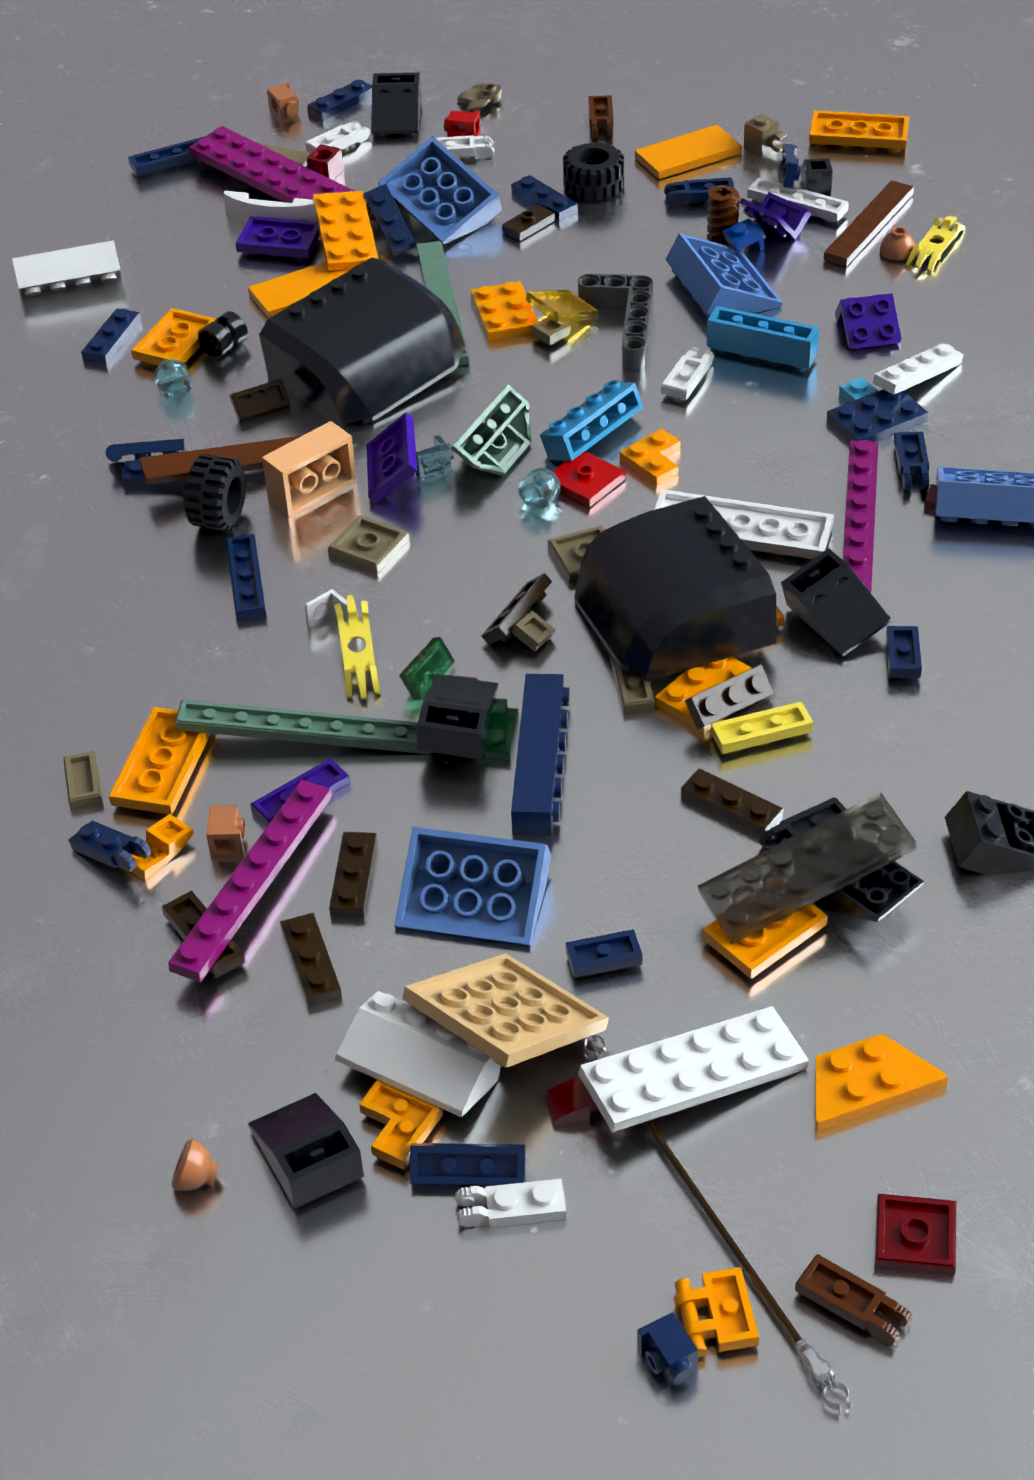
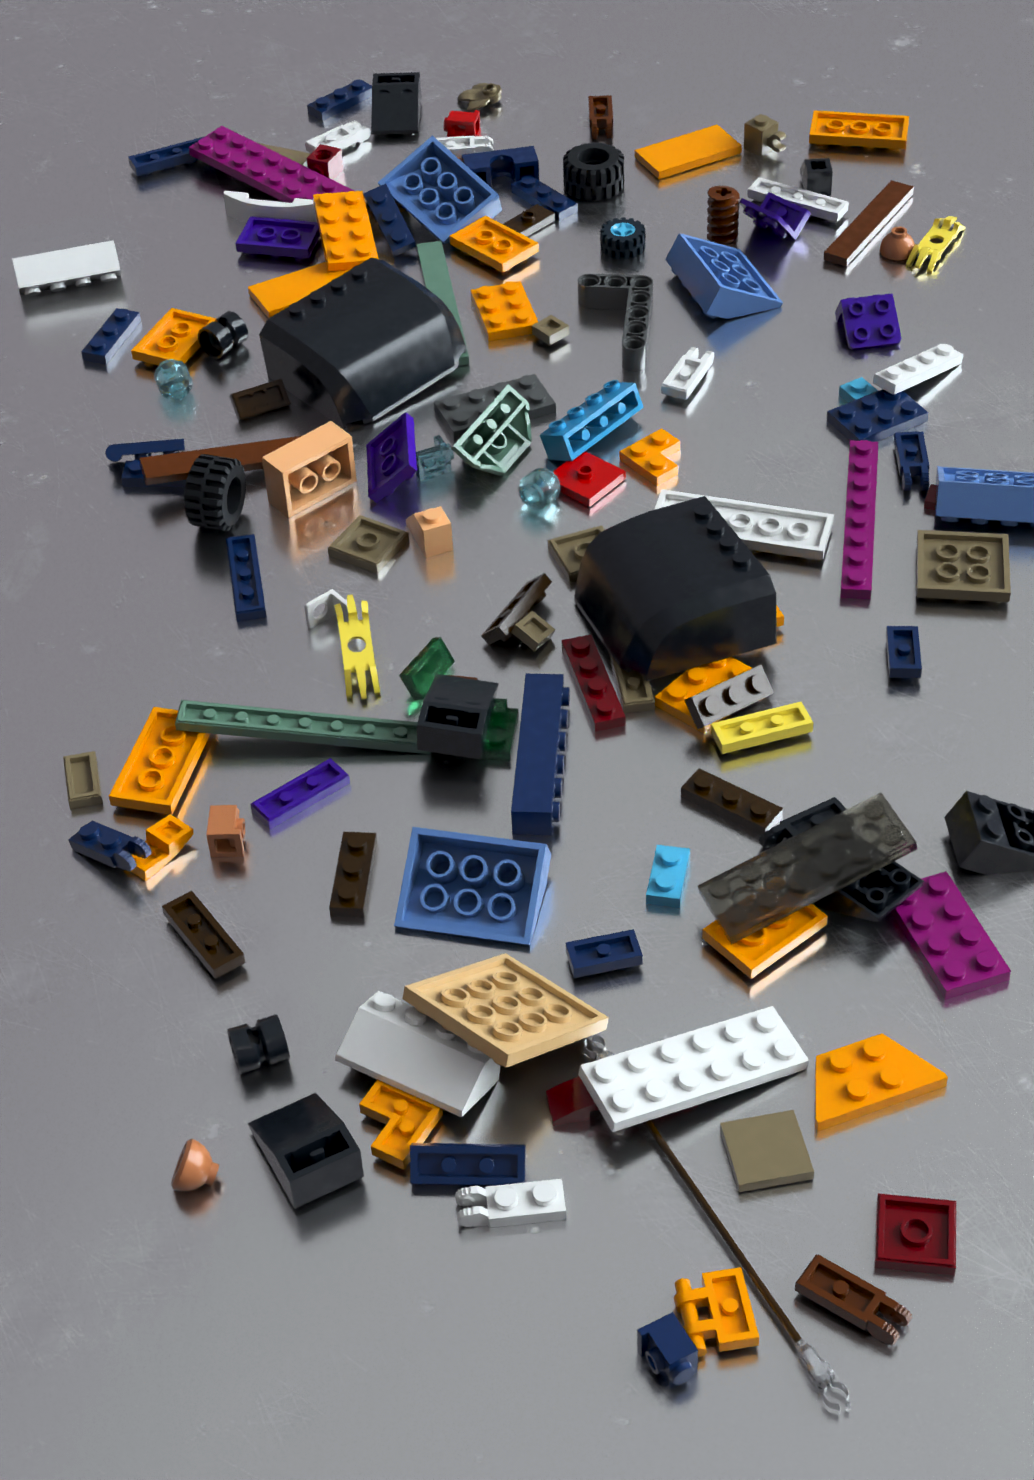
magenta plate [168,779,332,982] -> none
nougat brick [267,82,299,121] -> none
dark brown plate [280,913,342,1007] -> none
clear yellow tile [525,290,599,322] -> none
dark blue hinge [664,177,735,206] -> none
dark azure brick [707,306,819,369] -> none
blue bracket [723,218,765,251] -> none
dark blue plate [779,144,801,188] -> none
black slope [781,548,892,656] -> none
none -> black wheel [227,1014,290,1075]
none -> light nougat slope [406,506,453,558]
none -> dark grey plate [434,374,556,441]
none -> light orange plate [450,215,539,272]
none -> dark blue arch [462,146,539,188]
none -> dark red plate [562,634,626,732]
none -> black wheel [600,217,646,259]
none -> medium azure plate [646,845,690,908]
none -> dark tan tile [720,1110,814,1193]
none -> magenta plate [891,871,1011,1000]
none -> dark tan plate [917,530,1011,602]

